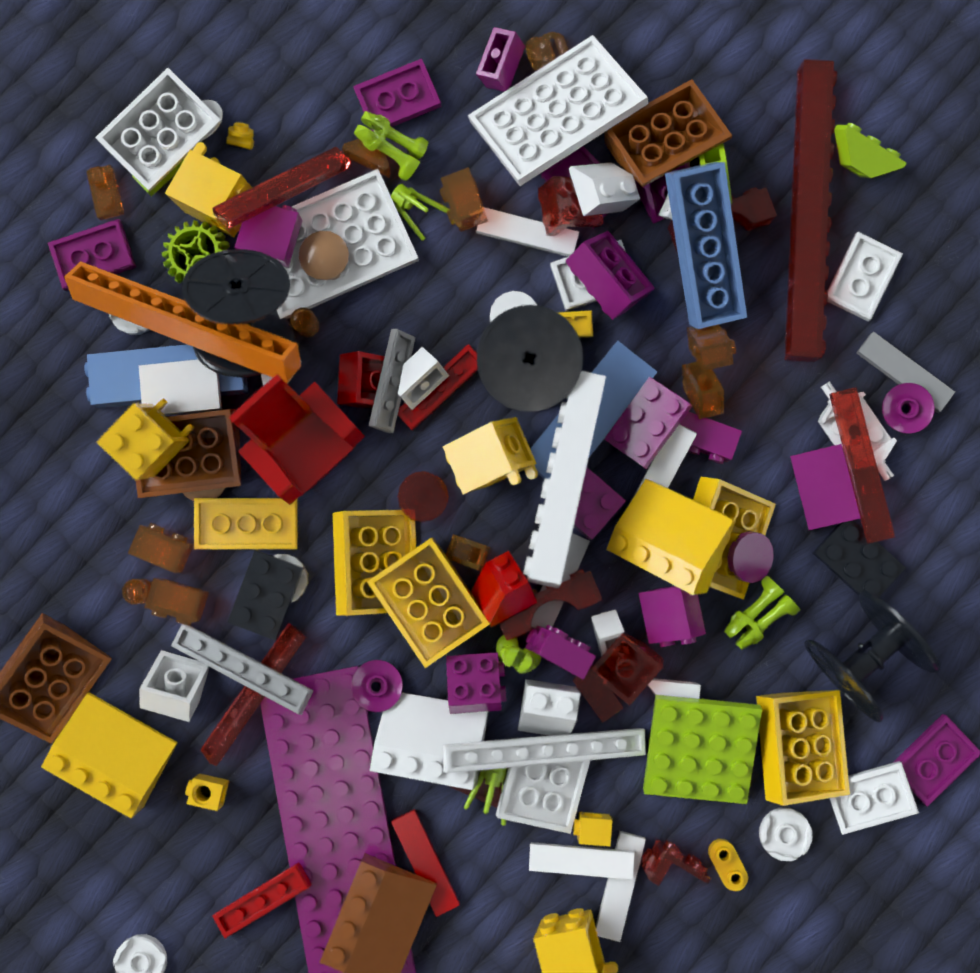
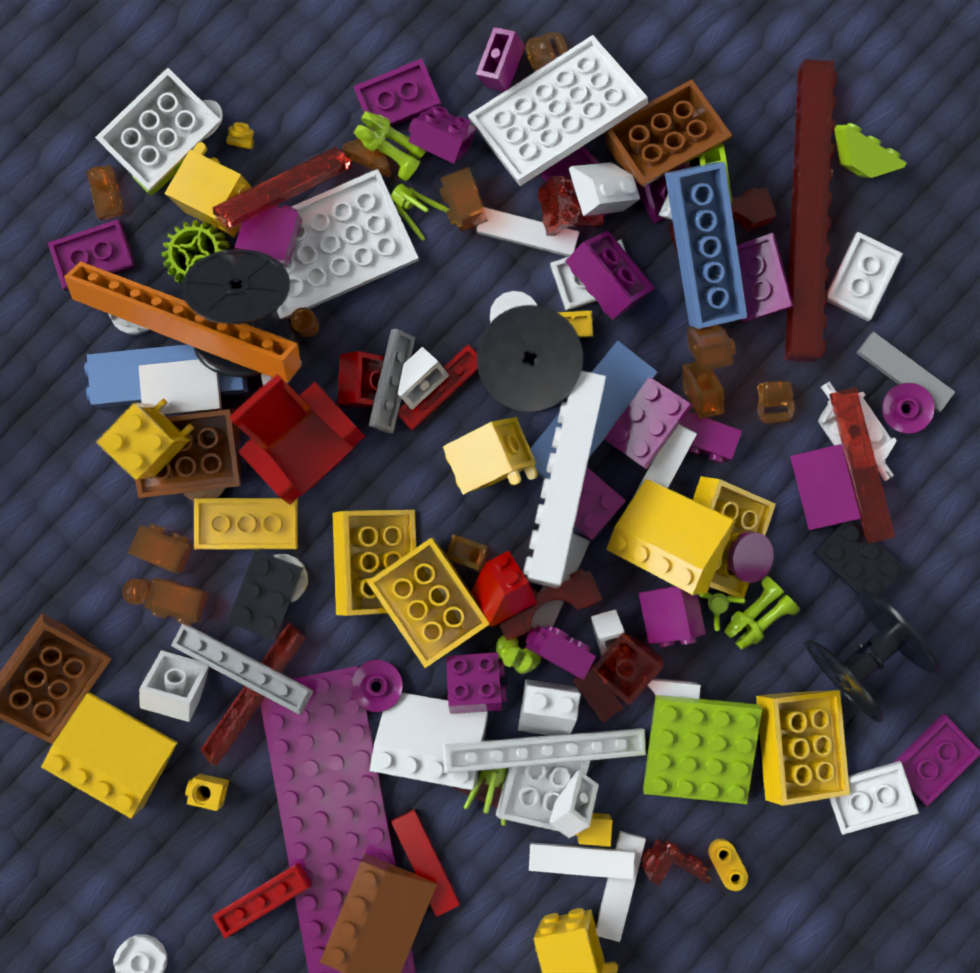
medium nougat dish [299,231,349,280] -> none
clear red tile [397,471,449,522] -> none
white tile [759,807,812,861] -> none
none -> magenta brick [409,106,477,164]
none -> white slope [549,770,599,838]
none -> lime plant [699,592,745,631]
none -> magenta plate [737,233,794,323]
none -> clear orange piece [757,381,795,424]

